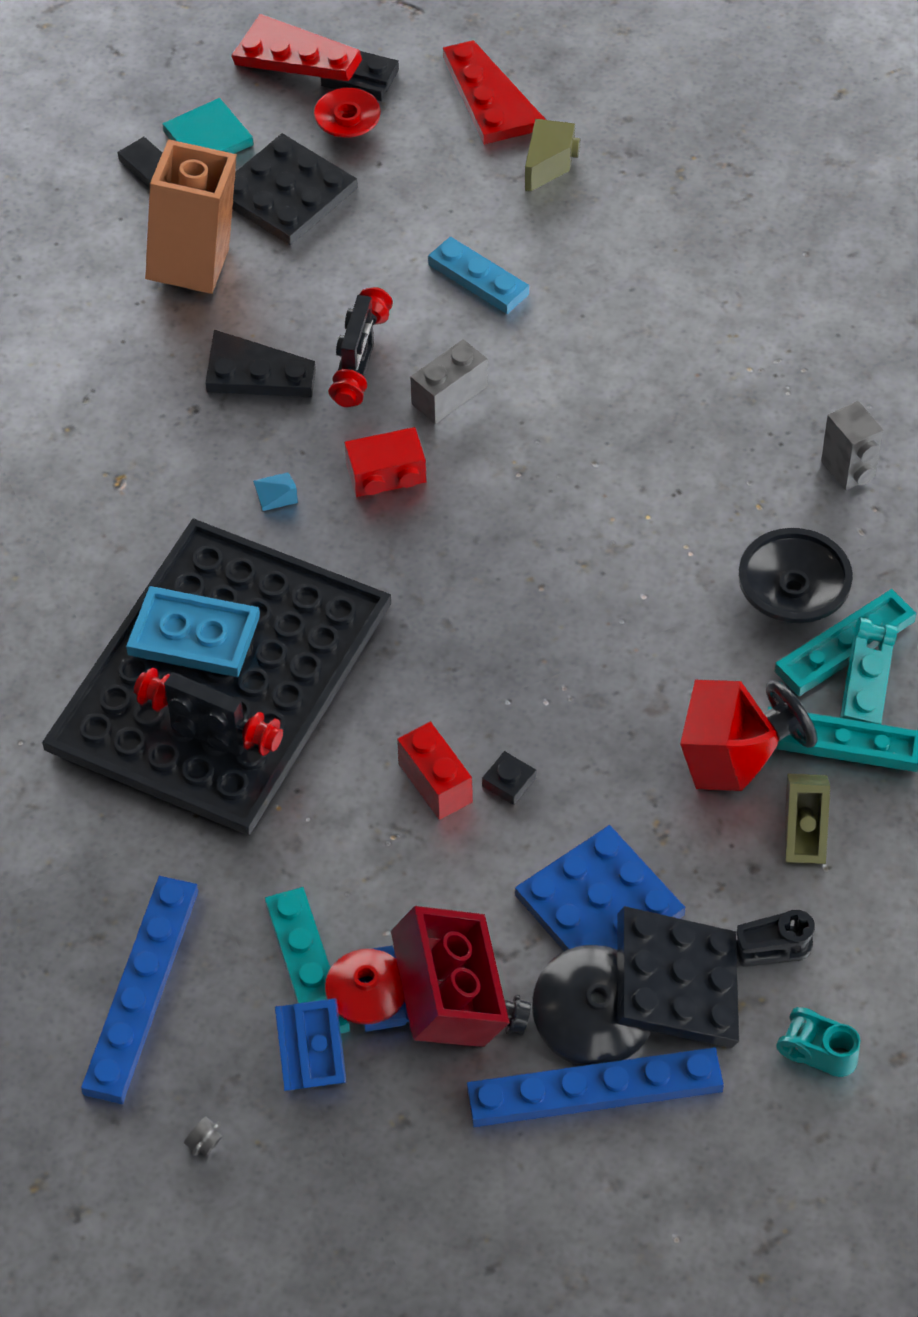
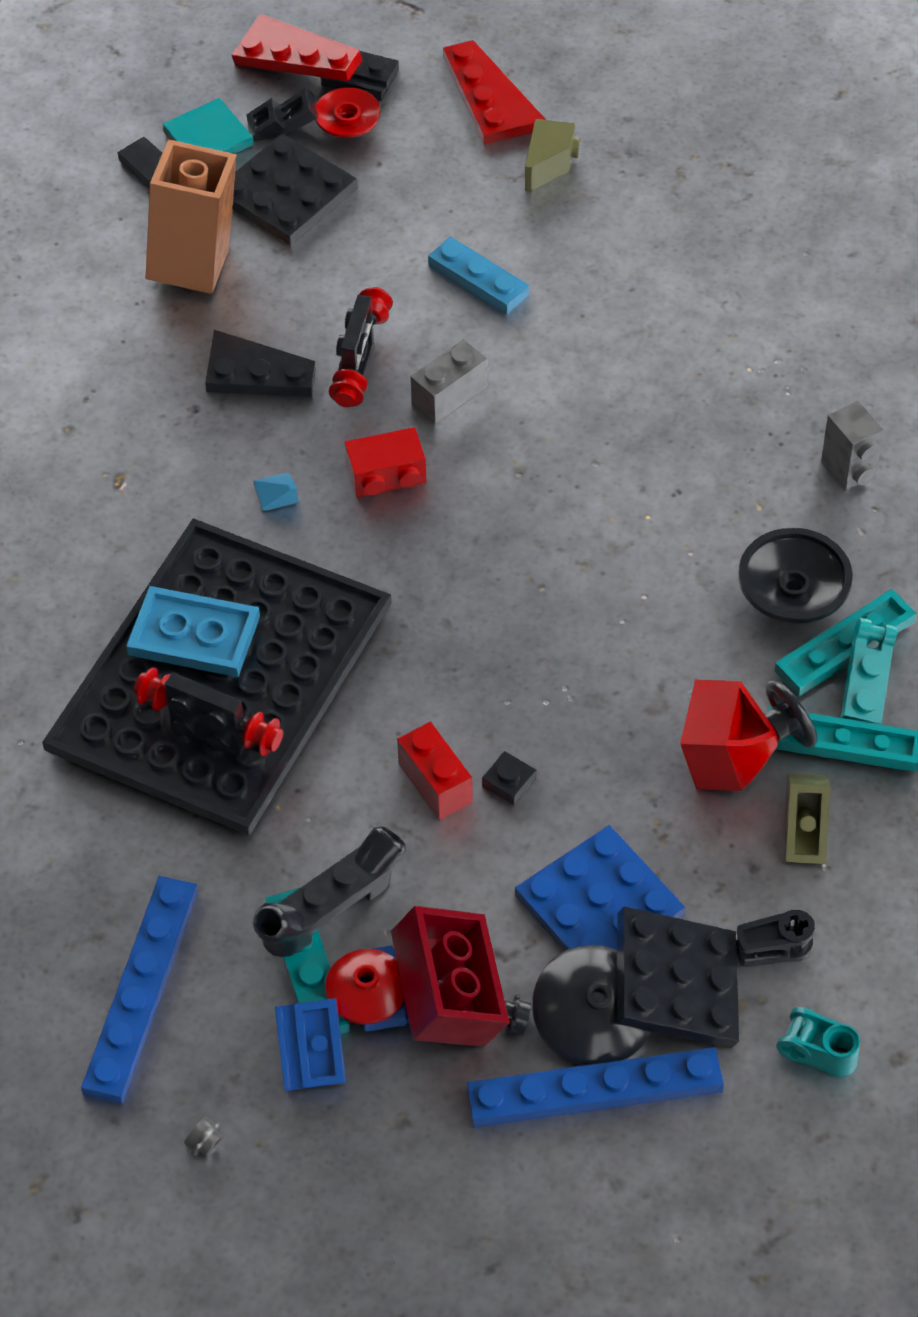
none -> black slope [246,88,318,141]
none -> black plate [252,826,406,957]

